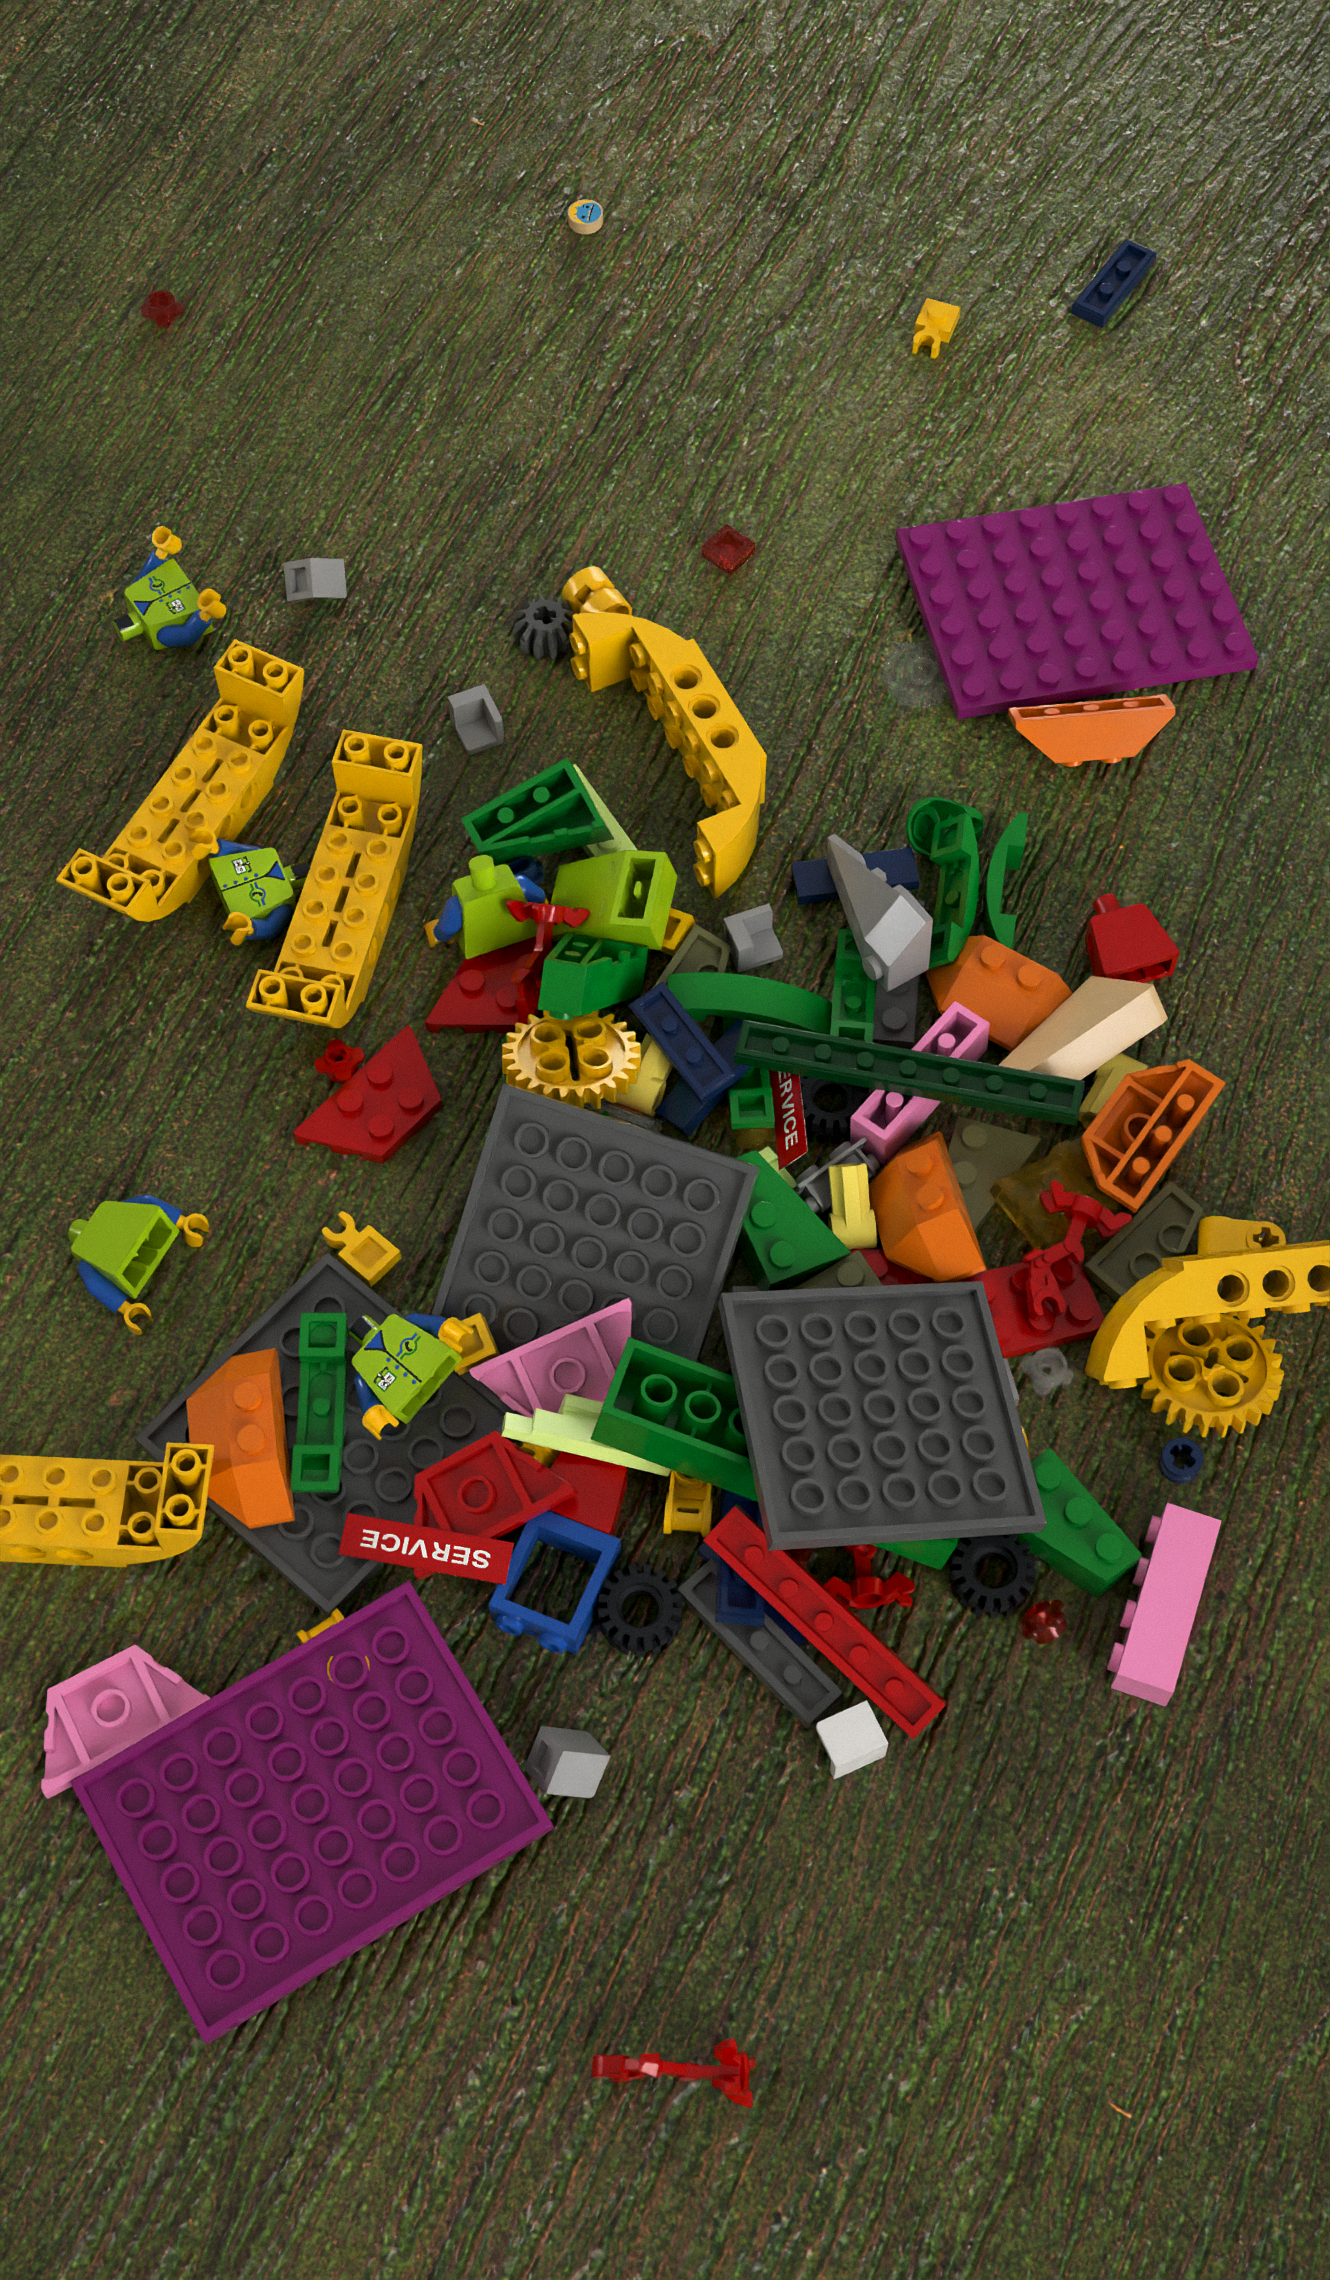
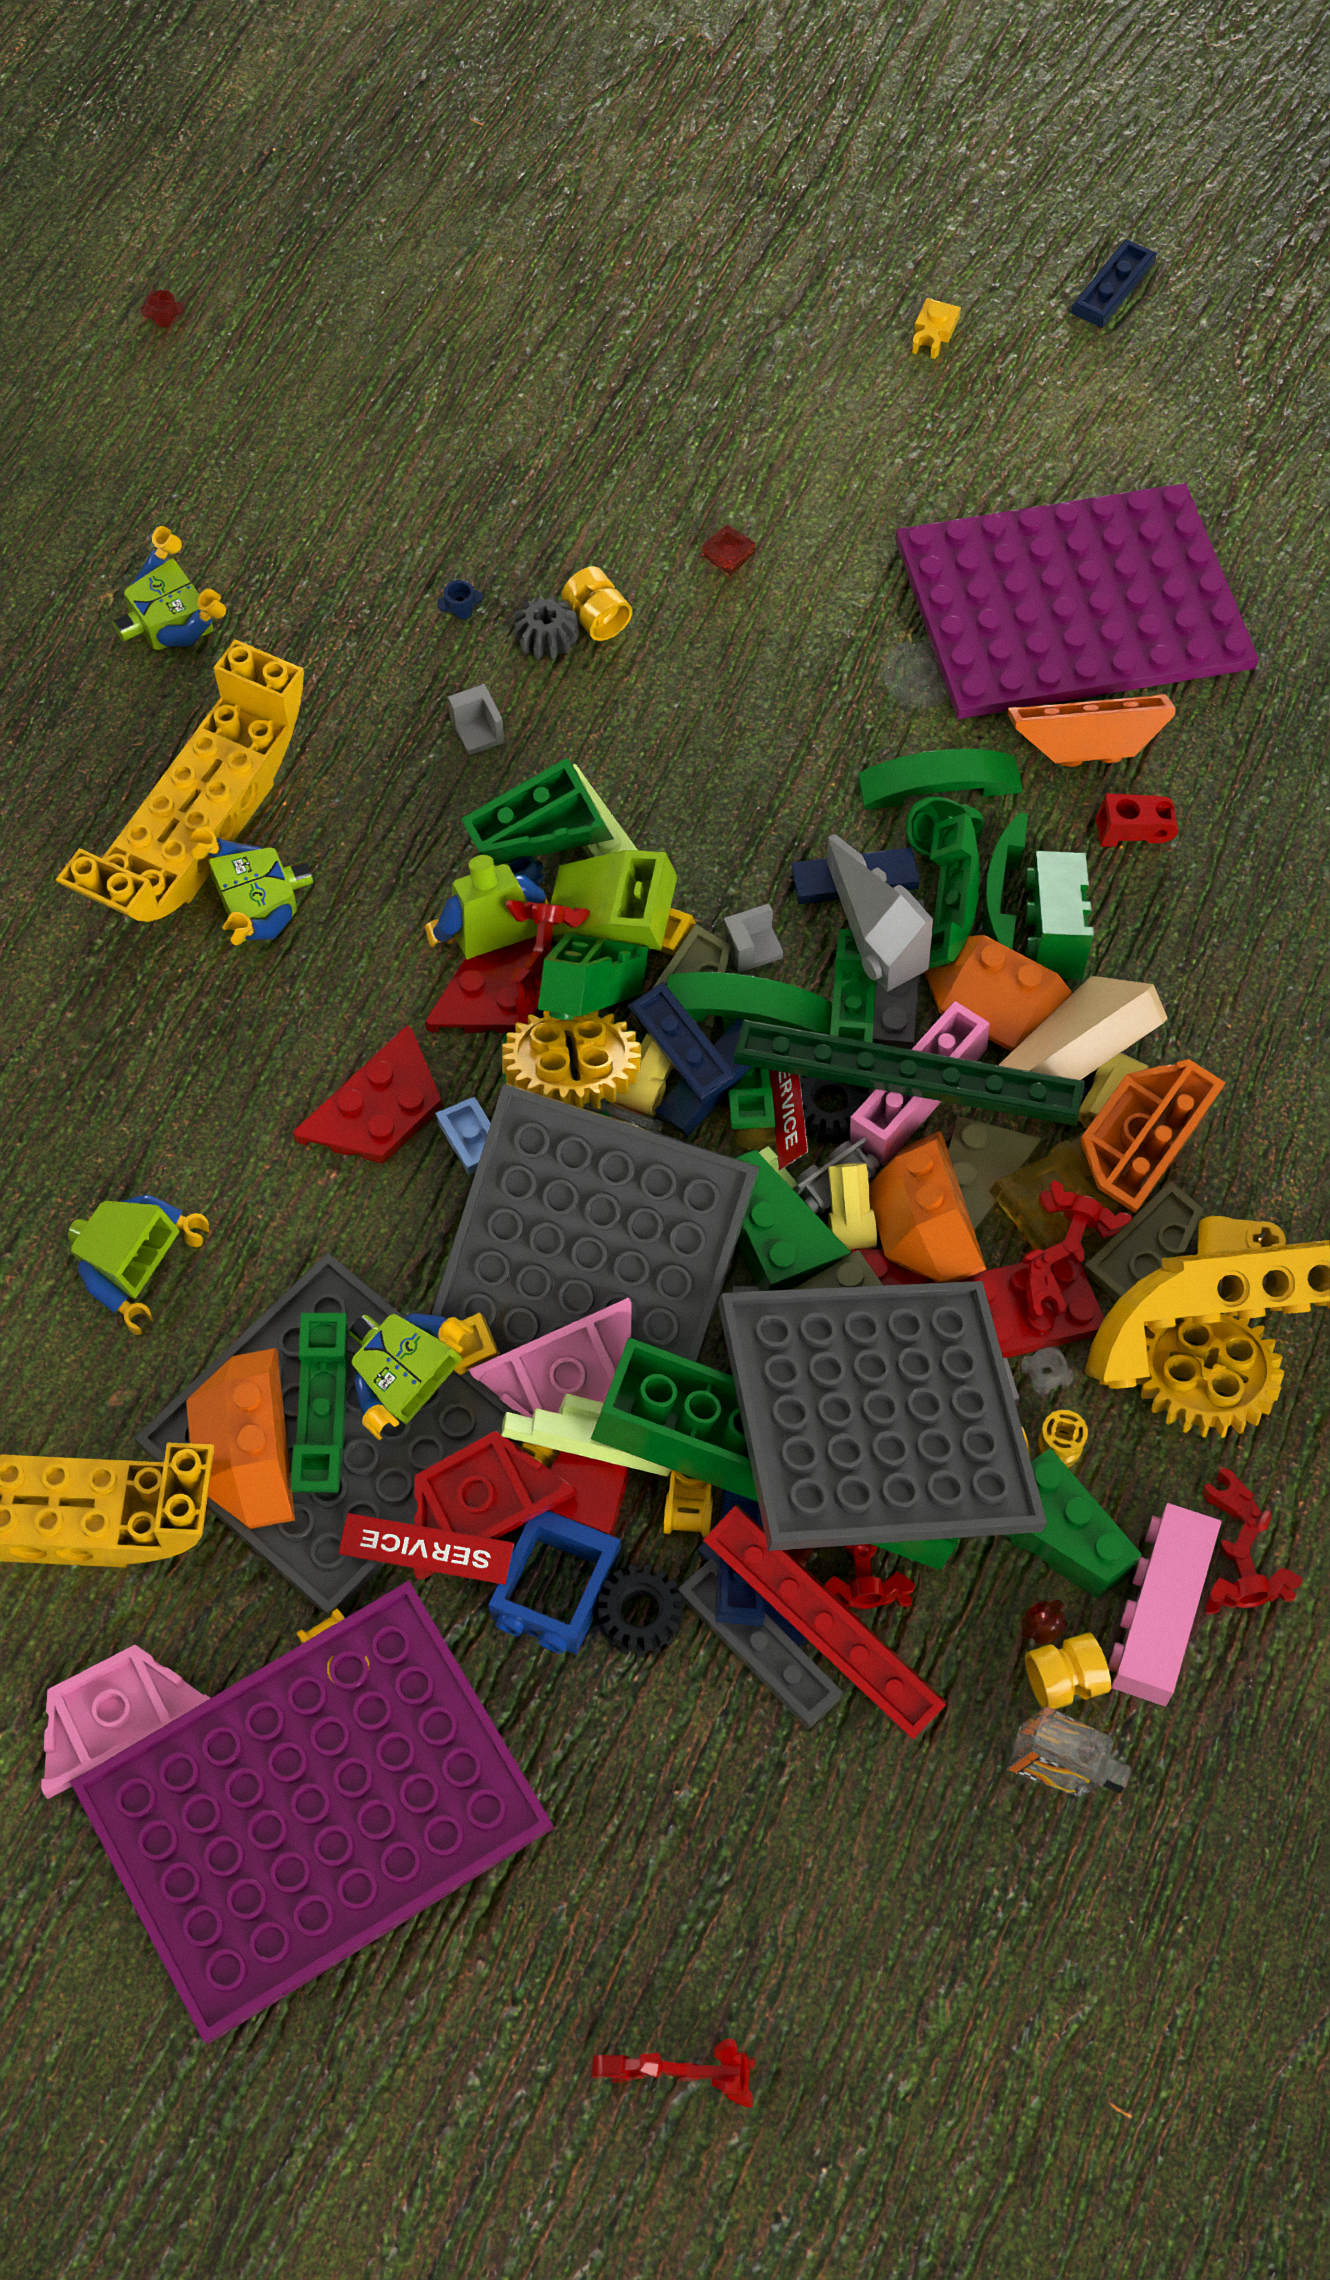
yellow slope [246,729,423,1028] -> none
light grey panel [284,558,347,602] -> none
red plate [314,1039,365,1083] -> none
yellow plate [322,1211,402,1288] -> none
light grey panel [524,1726,610,1798] -> none
tile [568,199,603,234] -> none
yellow slope [569,612,767,899] -> none
white panel [816,1700,888,1779] -> none
black tyre [949,1534,1037,1619] -> none
red torso [1085,894,1179,983] -> none
dark blue bush [1159,1437,1203,1484] -> none
none -> light blue plate [435,1097,491,1175]
none -> dark blue plate [437,580,483,620]
none -> green slope [858,749,1023,810]
none -> clear torso [1006,1706,1131,1796]
none -> wedge [1024,851,1094,980]
none -> yellow wheel [1025,1632,1111,1710]
none -> yellow wheel [1037,1410,1088,1468]
none -> red leg [1095,793,1179,847]
none -> red piece [1202,1468,1303,1615]

